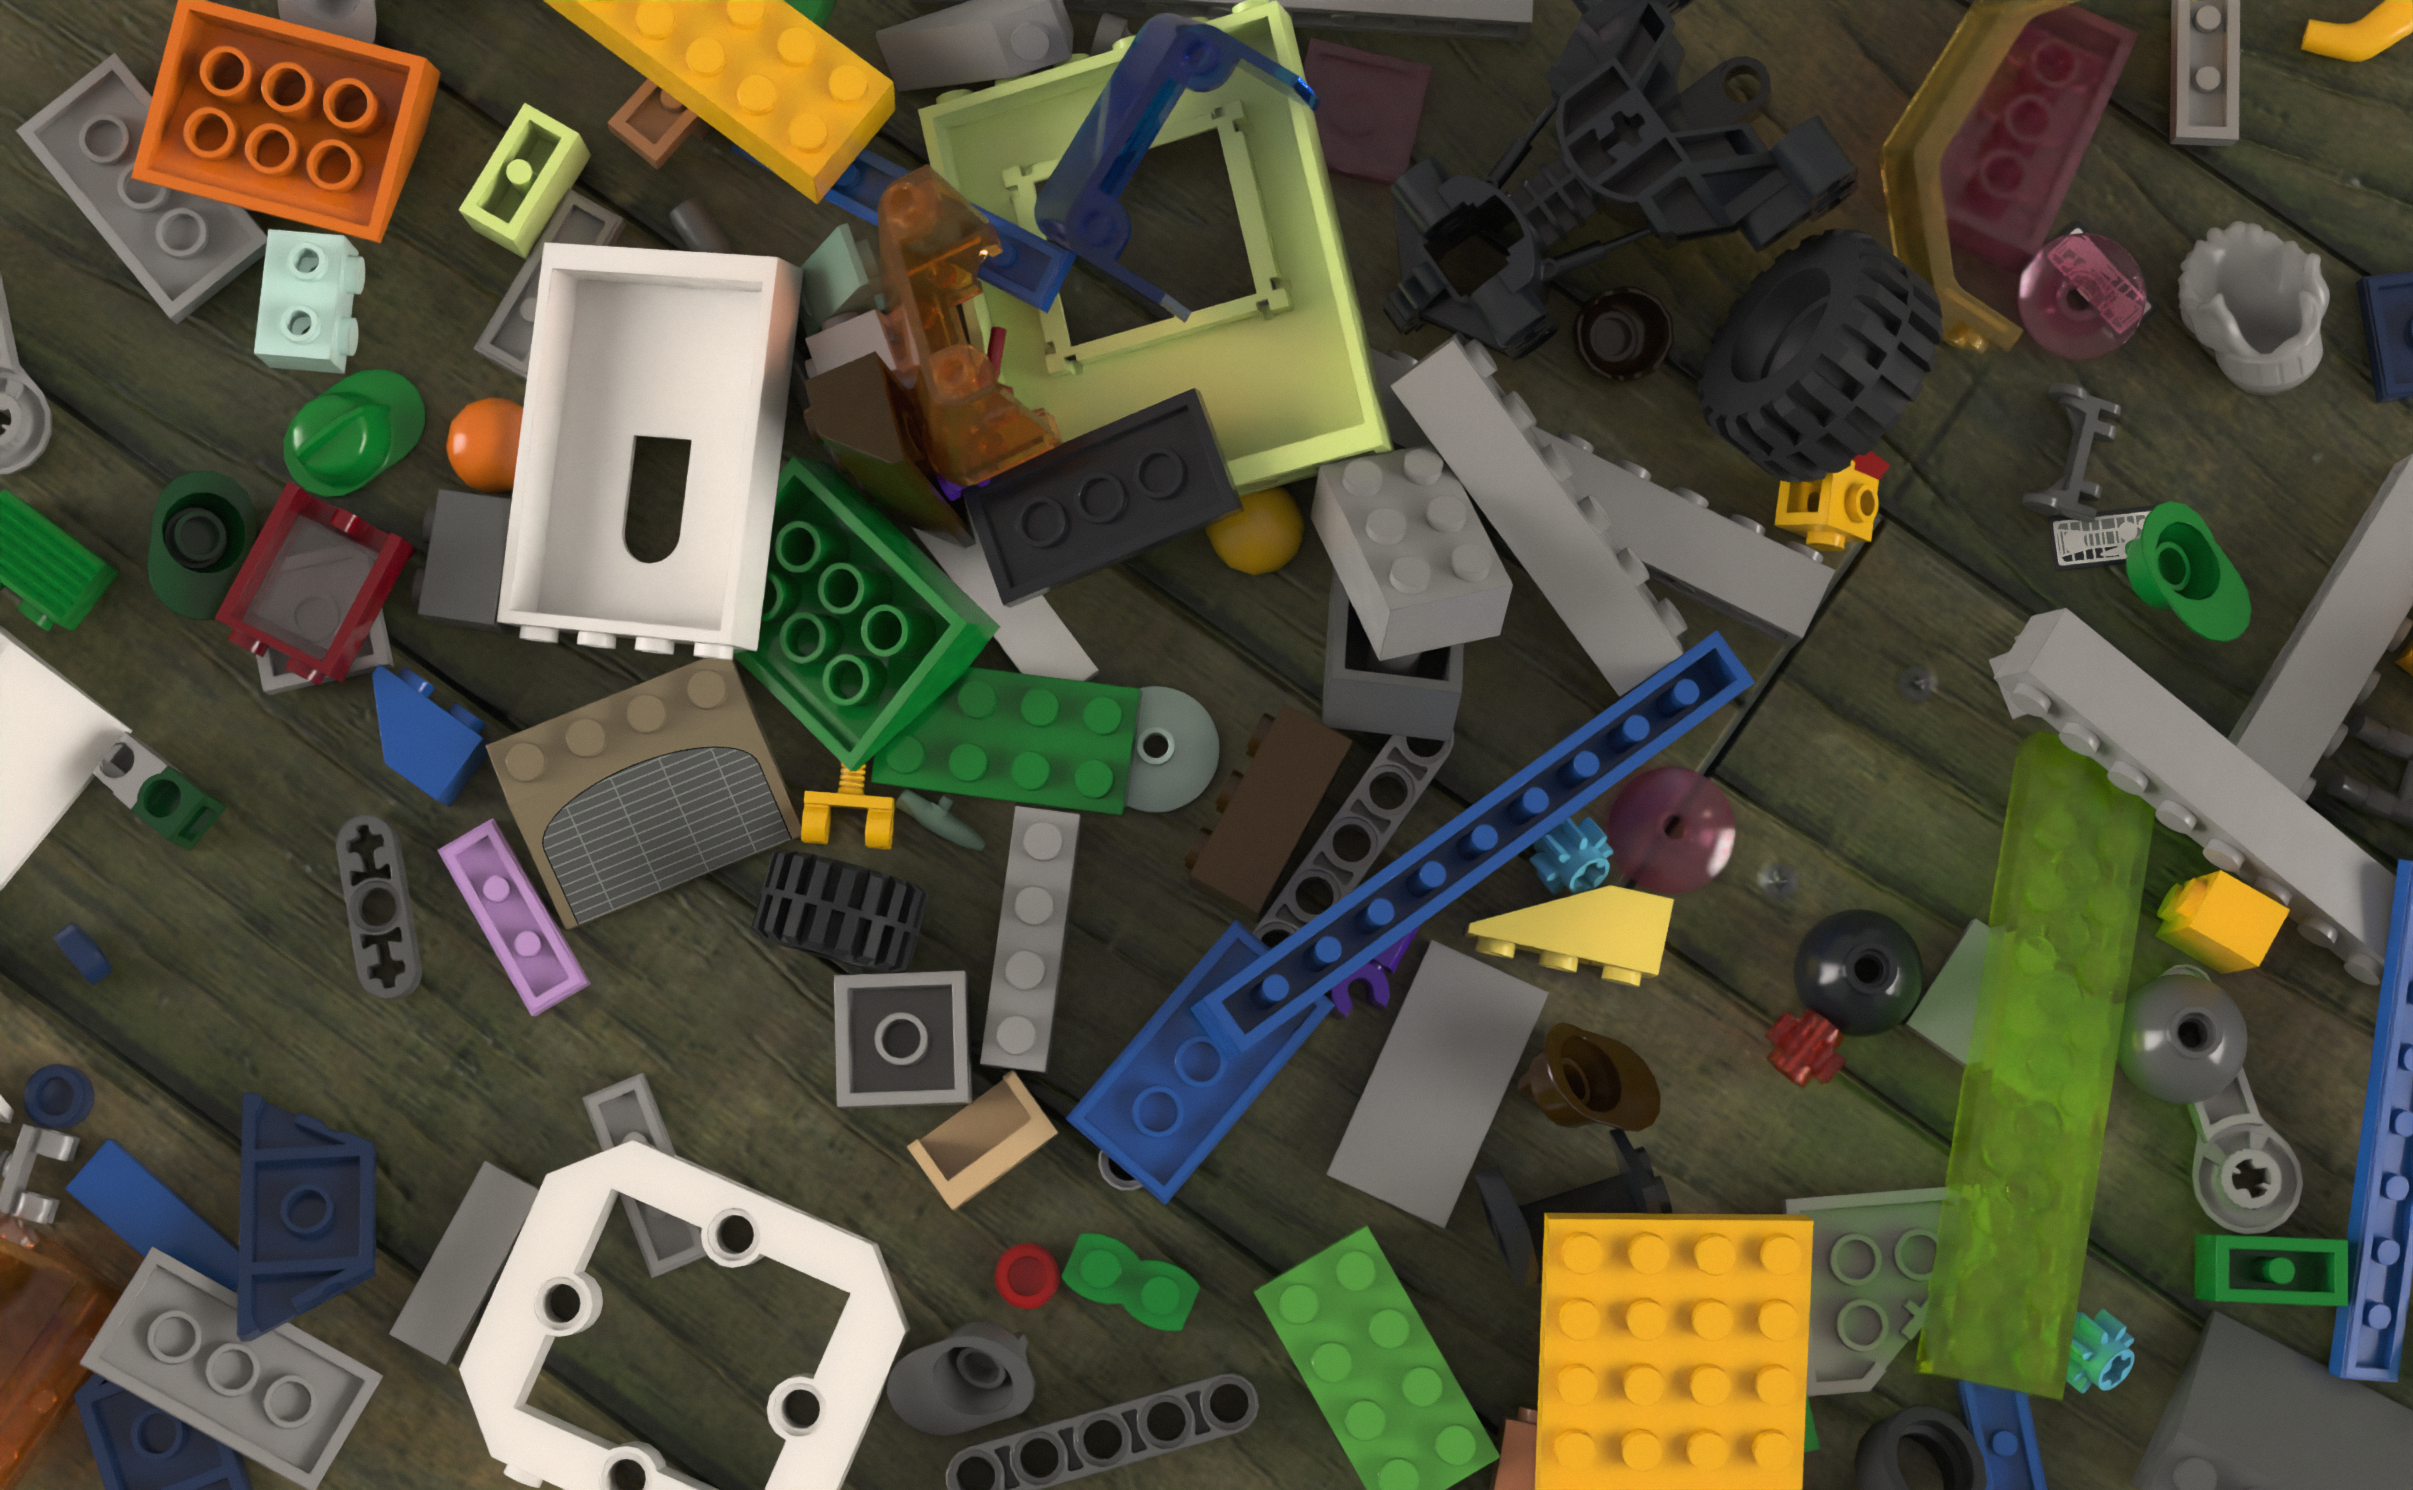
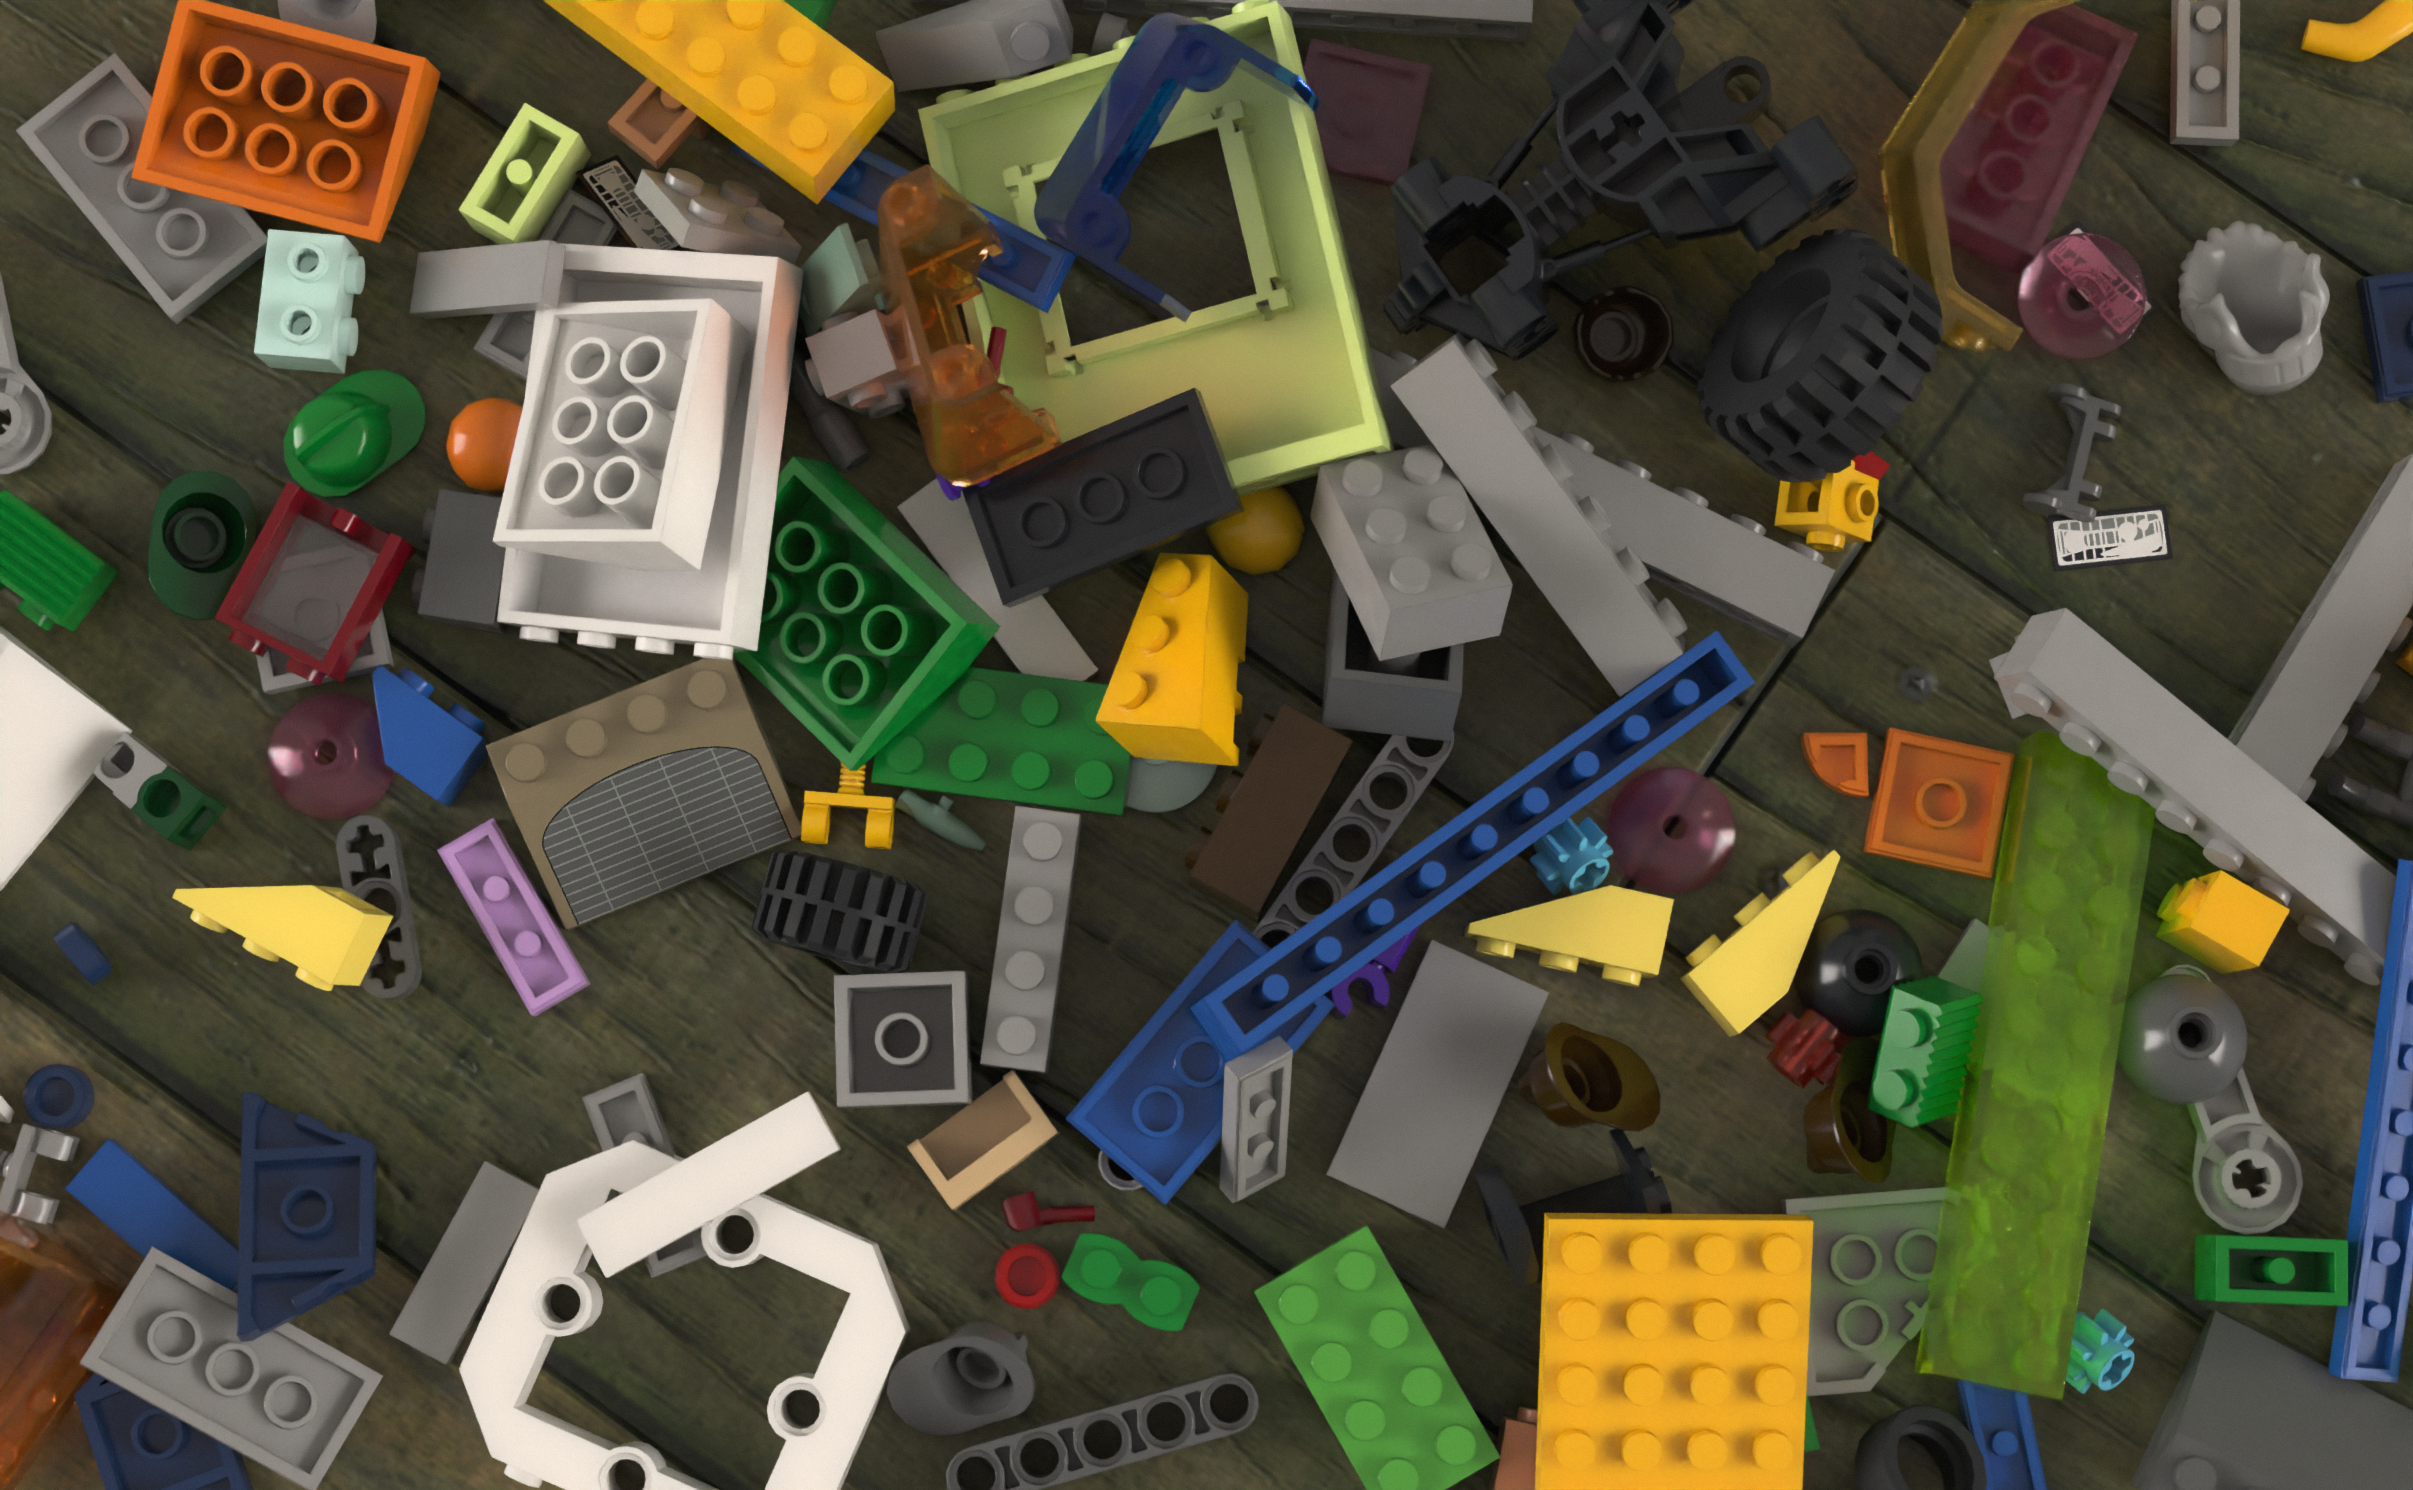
dark brown slope [803,351,976,548] -> none
green piece [2125,501,2252,643] -> none
none -> light yellow slope [172,885,393,991]
none -> clear pink dish [268,693,395,820]
none -> light grey tile [410,240,566,319]
none -> white slope [493,298,749,571]
none -> white tile [575,1091,841,1278]
none -> sticker [576,155,684,251]
none -> light grey plate [634,168,802,265]
none -> dark red hand [1001,1191,1095,1232]
none -> yellow wedge [1095,553,1249,766]
none -> light grey tile [1220,1035,1293,1203]
none -> light yellow slope [1680,850,1840,1037]
none -> orange tile [1800,733,1869,798]
none -> dark brown piece [1803,1036,1897,1184]
none -> orange tile [1863,727,2015,880]
none -> green brick [1866,975,1984,1128]

